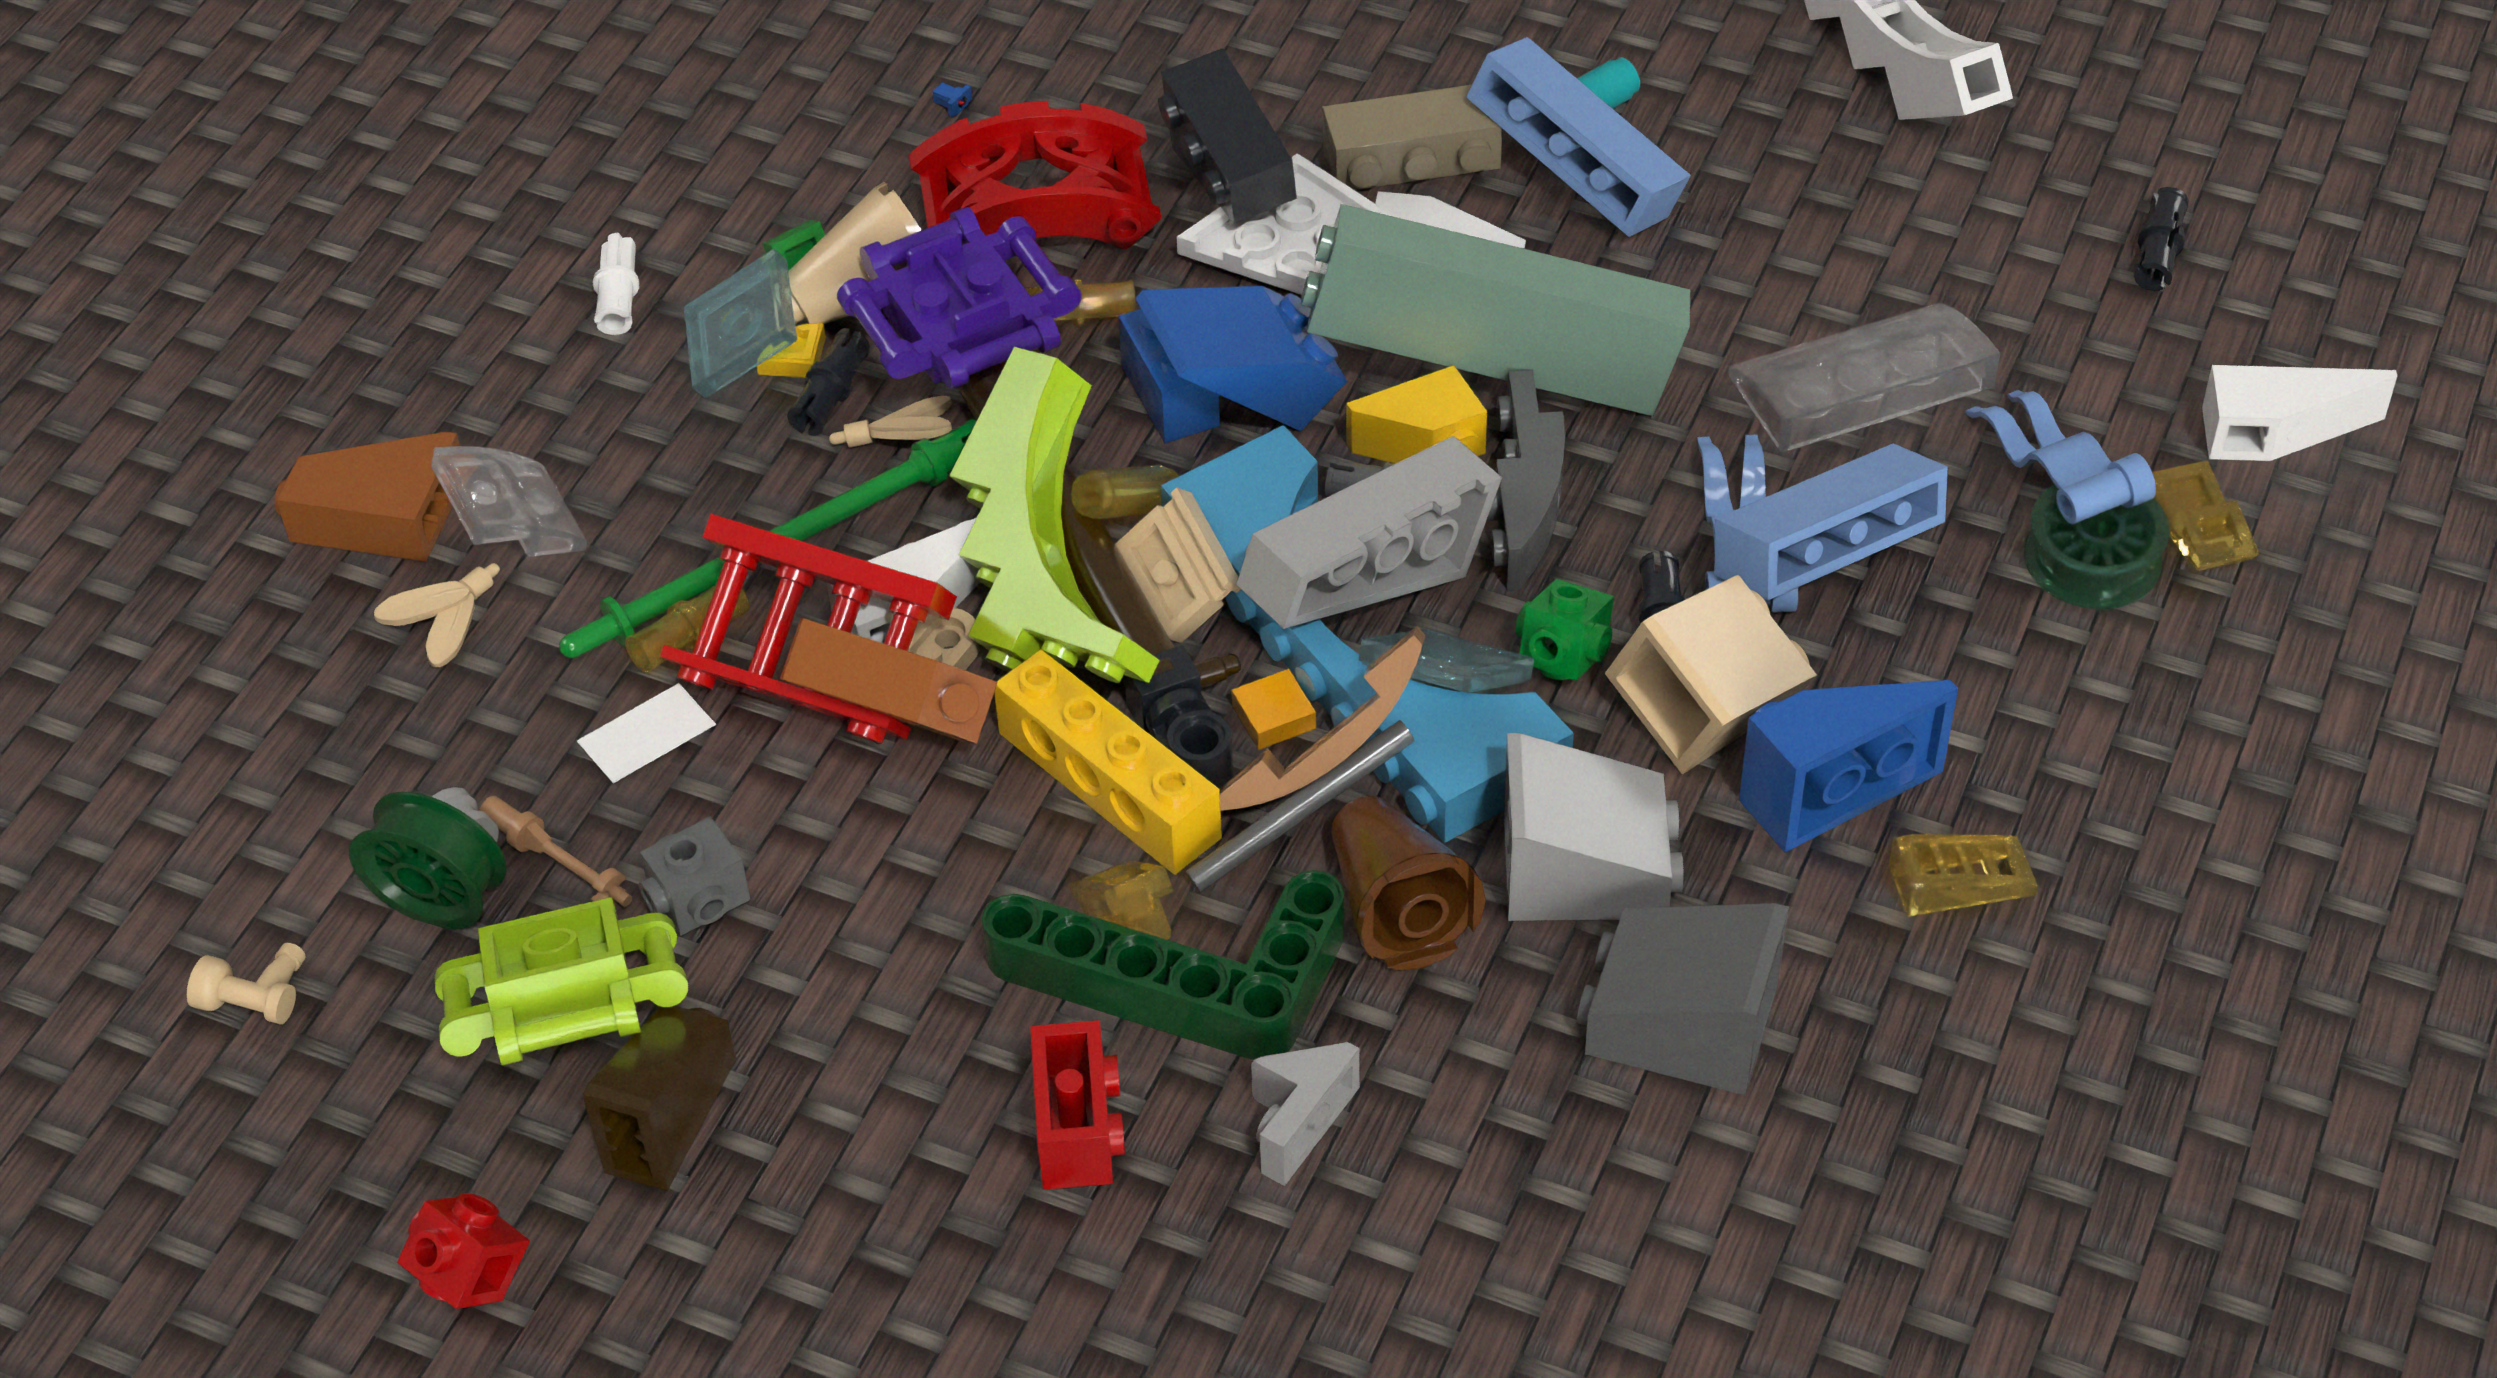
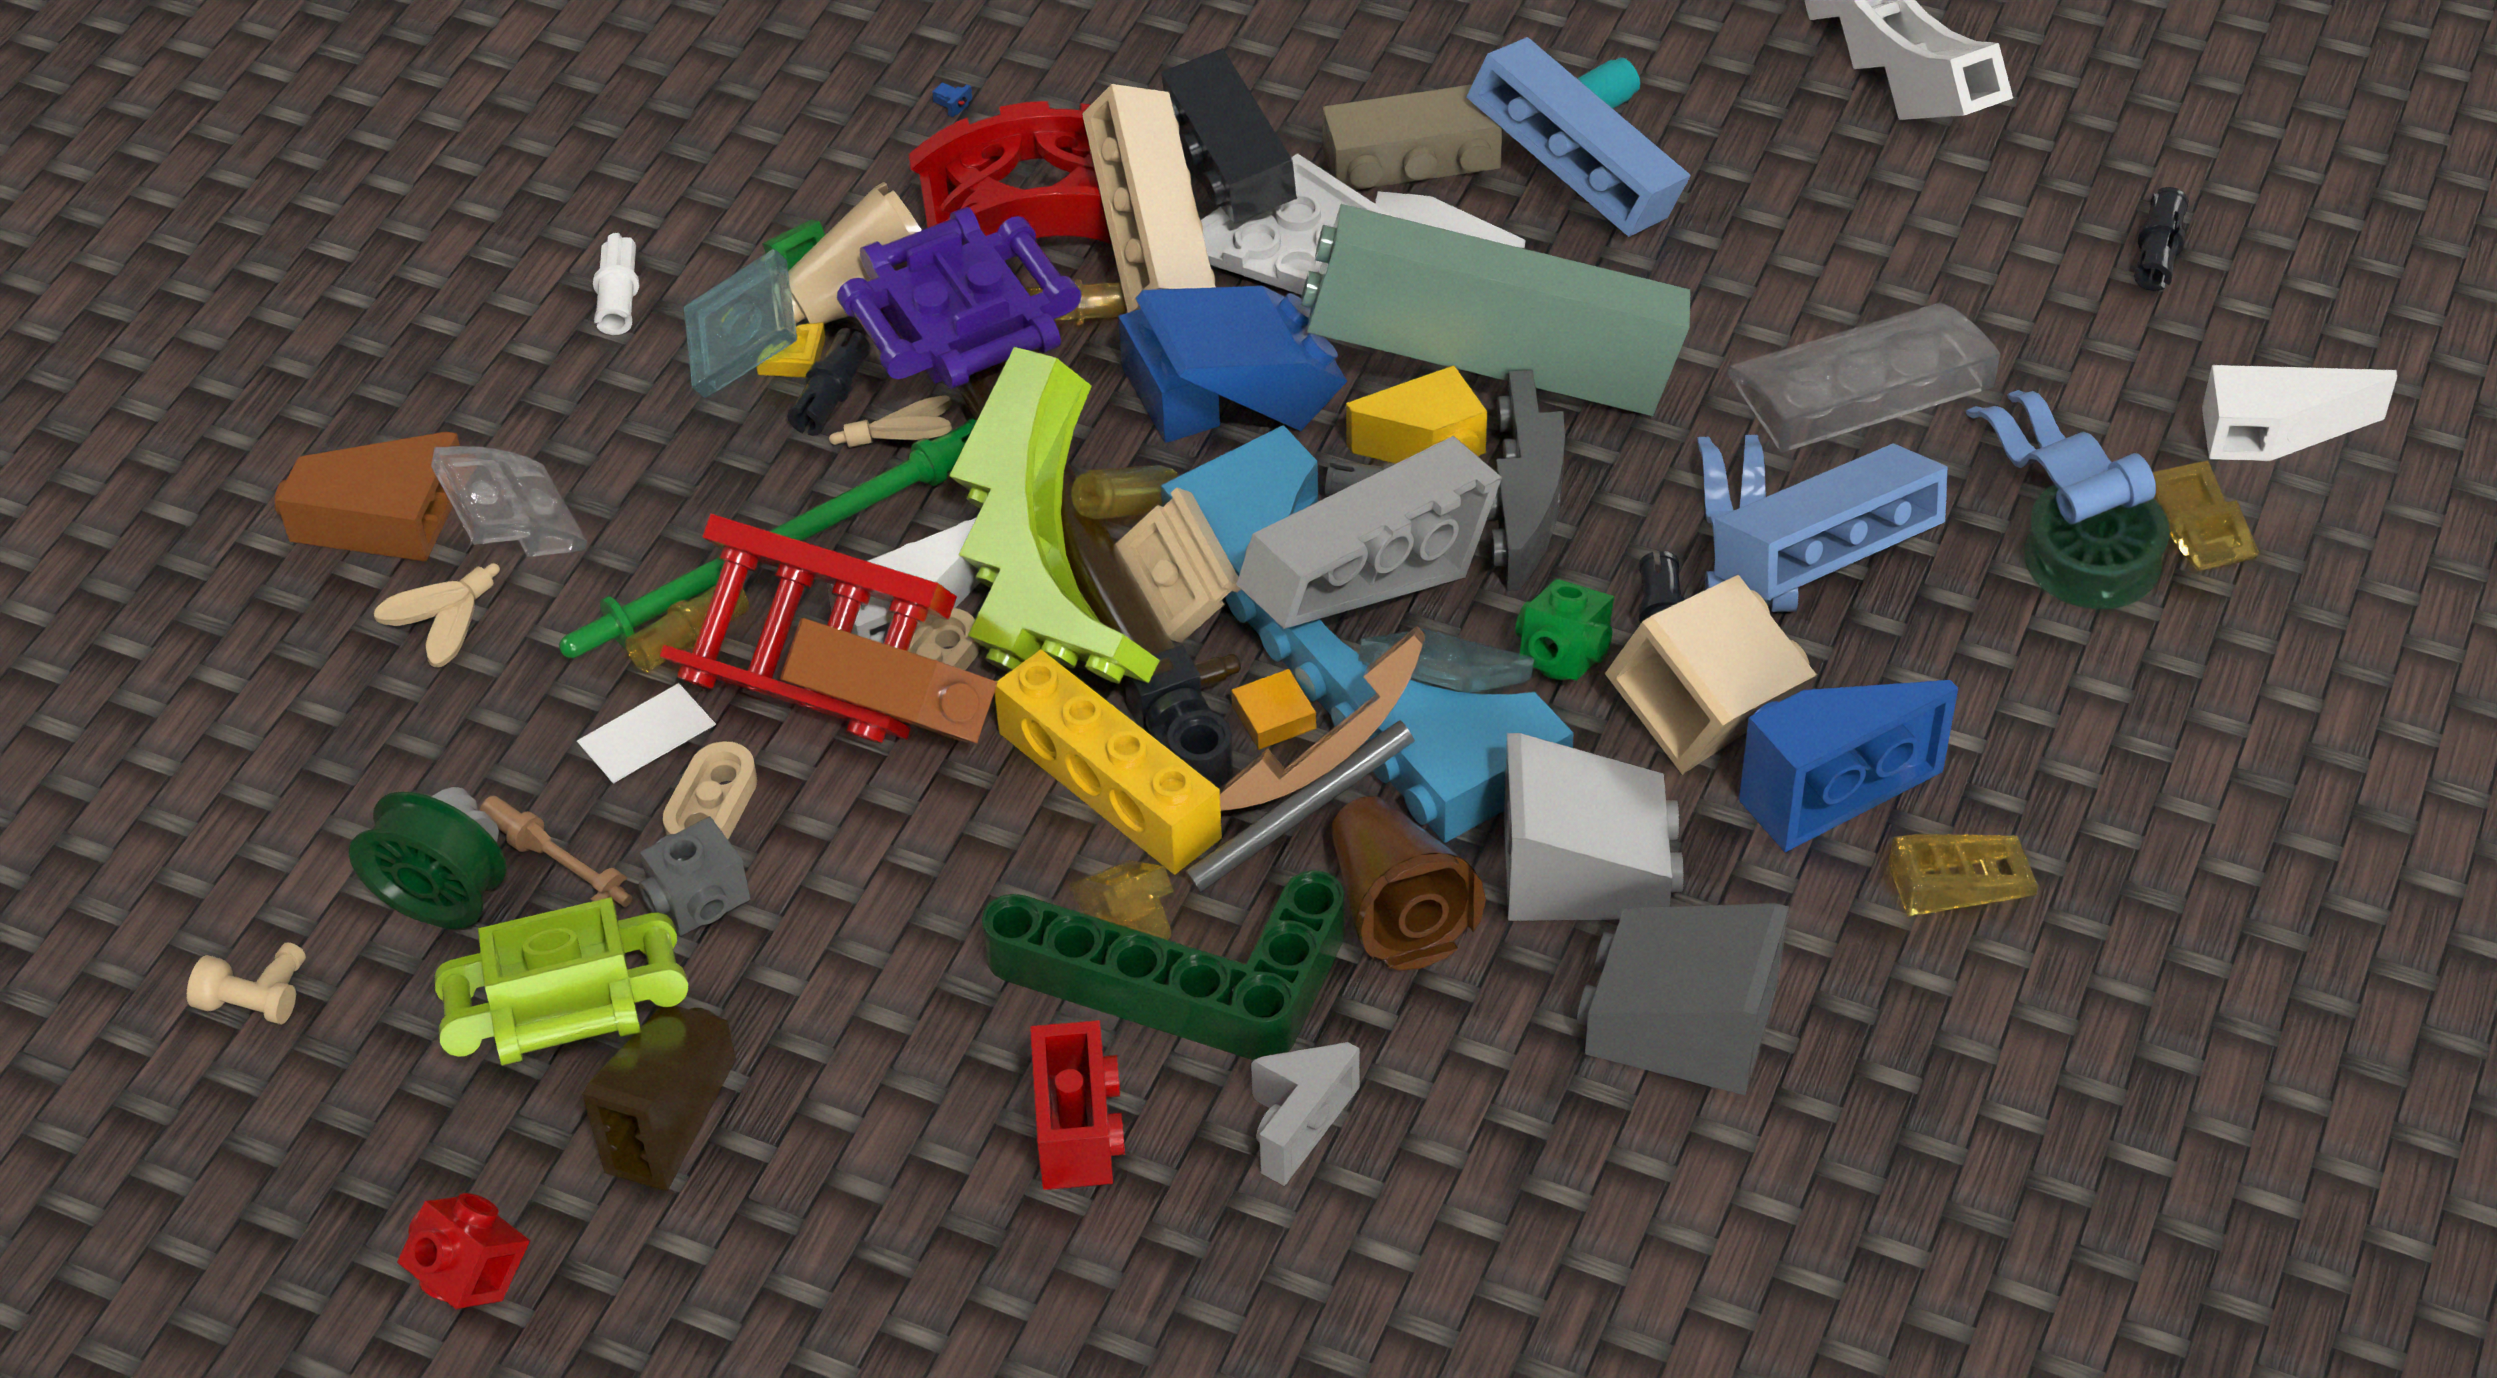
none -> tan plate [663,741,757,839]
none -> tan brick [1082,84,1215,313]

